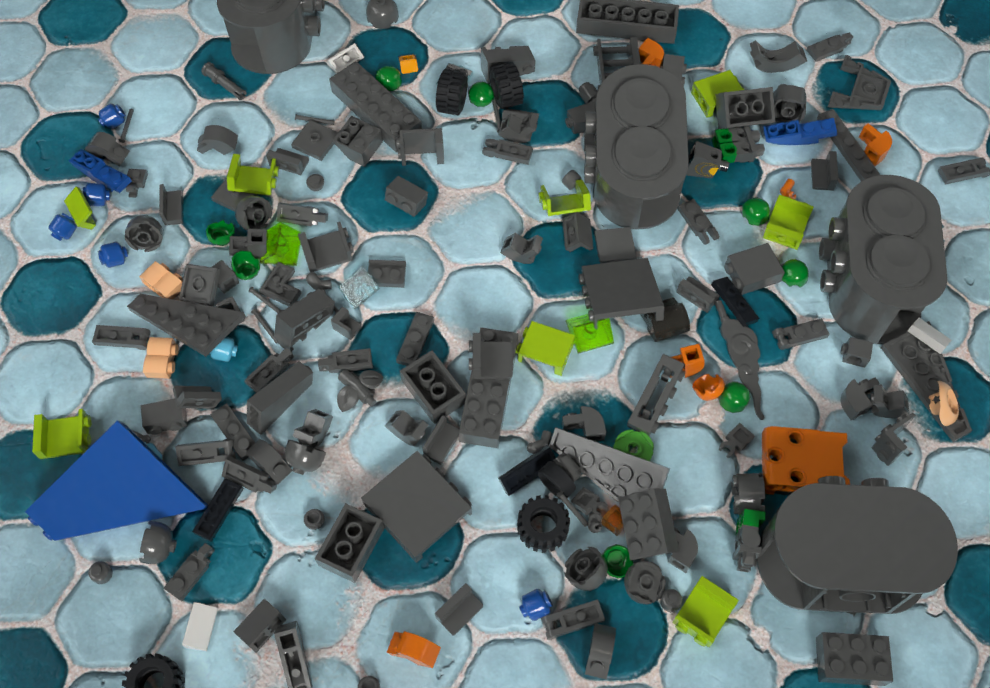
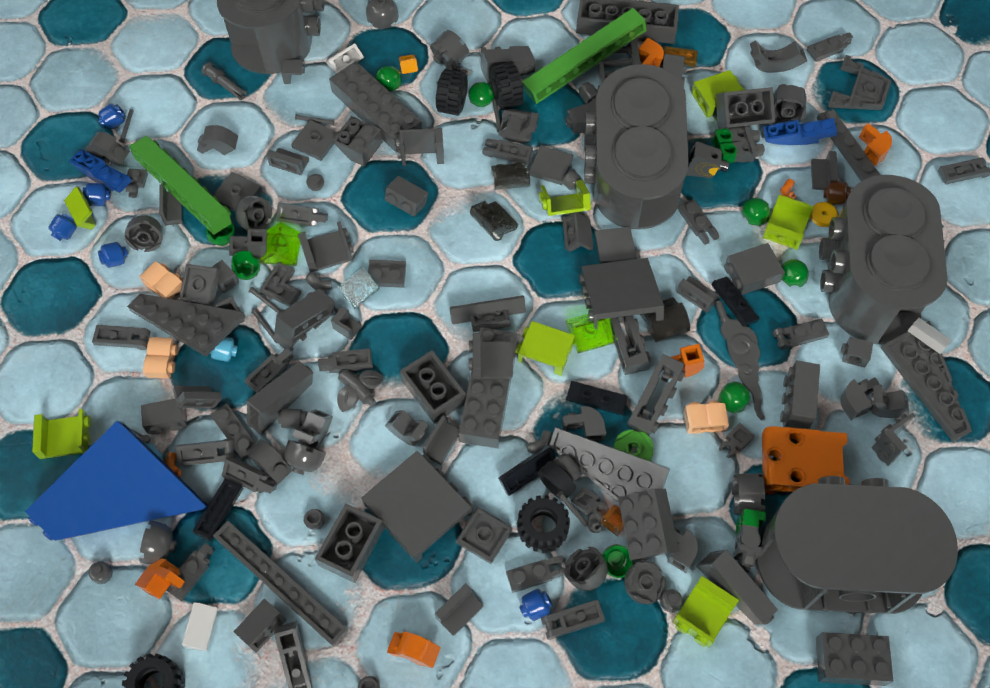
lime panel [227,154,279,195] -> none
dark grey plate [396,312,434,366] -> none
dark grey brick [500,232,543,264] -> none
dark grey brick [585,623,616,680] -> none
orange hair [692,374,725,401] -> none
light nougat hat [929,381,959,426] -> none
none -> bright green brick [129,136,232,235]
none -> orange brick [135,559,185,599]
none -> orange arm [165,452,182,477]
none -> dark grey plate [213,521,349,647]
none -> dark grey brick [277,408,307,429]
none -> dark grey panel [281,60,305,84]
none -> dark grey brick [430,30,469,70]
none -> dark grey bracket [450,295,526,332]
none -> dark grey plate [456,507,513,564]
none -> clear smoke brick [470,201,519,241]
none -> clear smoke brick [491,162,530,190]
none -> dark grey hinge [506,555,567,593]
none -> bright green brick [522,8,647,104]
none -> dark grey tile [529,145,573,185]
none -> black plate [566,381,628,416]
none -> dark grey brick [606,315,651,375]
none -> pearl gold plate [662,46,698,67]
none -> light nougat brick [683,401,729,434]
none -> dark grey slope [696,550,778,625]
none -> dark grey brick [780,360,820,429]
none -> yellow piece [810,202,838,227]
none -> reddish brown head [823,182,851,205]

